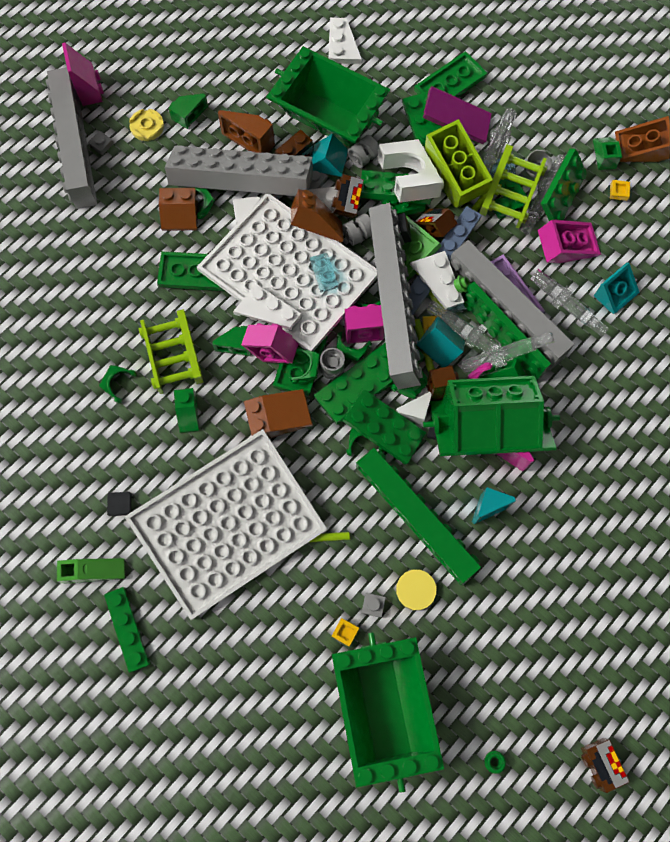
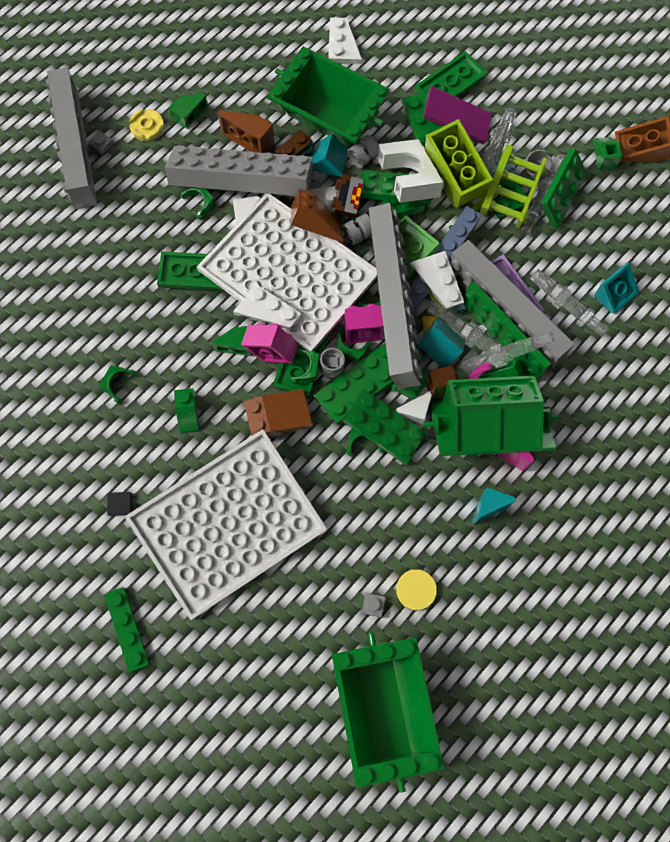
bright green slope [57,558,125,584] -> none
dark pink slope [62,43,104,106] -> none
lime fence [139,309,204,394] -> none
dark orange slope [159,188,198,231] -> none
lime bar [309,532,350,542] -> none
clear light blue plate [310,253,338,293] -> none
yellow plate [331,618,359,647] -> none
green brick [356,448,481,586] -> none
black piece [398,213,412,243] -> none
lime bar [414,319,435,372] -> none
reddish brown brick [415,208,458,237] -> none
bright green plate [454,275,470,293] -> none
green plate [484,751,506,774] -> none
dark pink slope [538,220,601,263] -> none
brick [581,738,629,793] -> none
yellow plate [610,180,630,201] -> none

